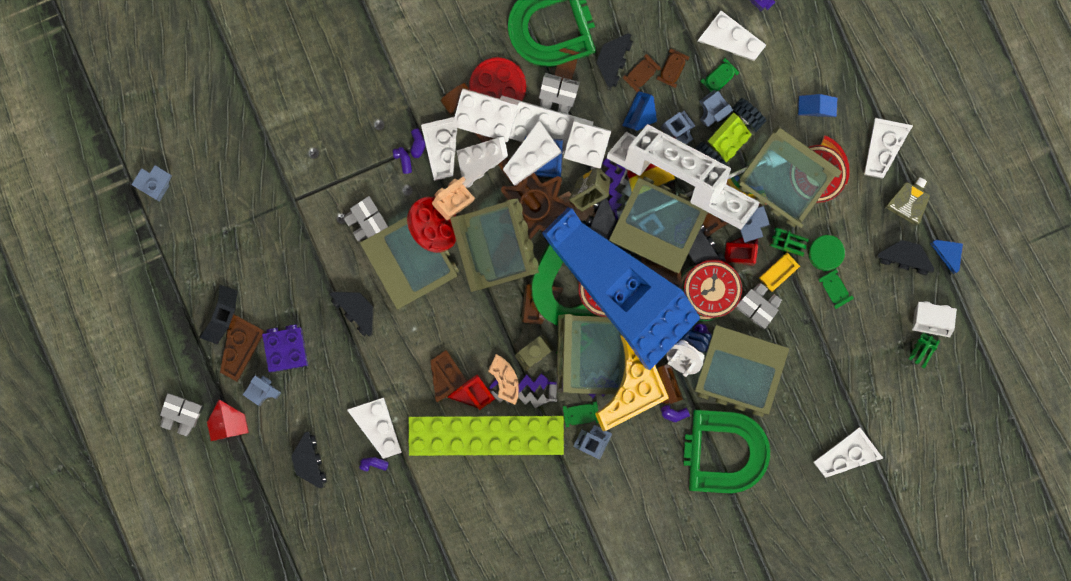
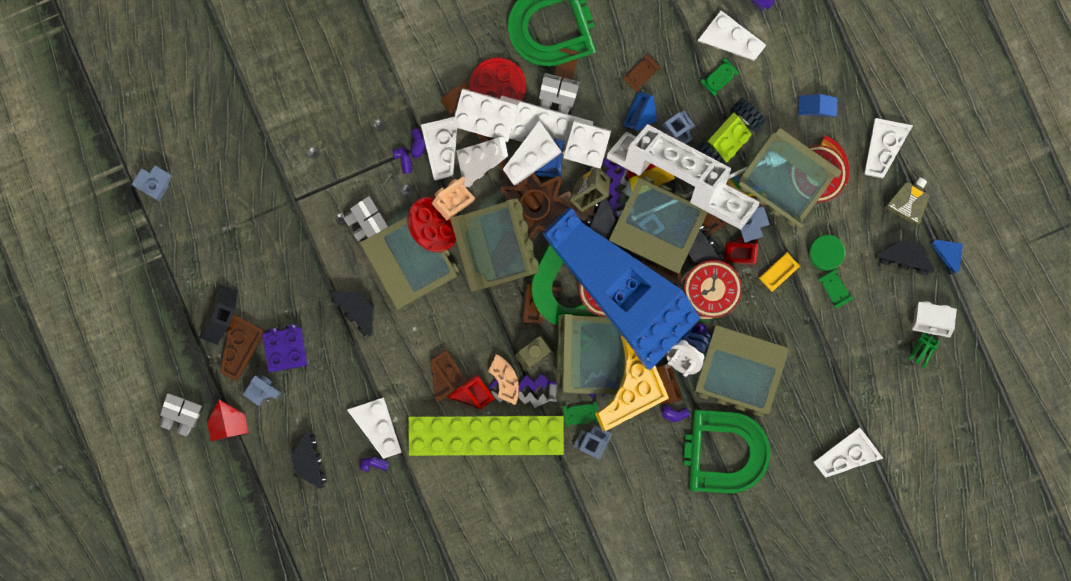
black slope [596,34,633,91] -> none
reddish brown piece [656,49,690,88] -> none
sand blue brick [699,90,733,127] -> none
light grey hips [735,283,782,330] -> none
green arm [769,228,809,257] -> none

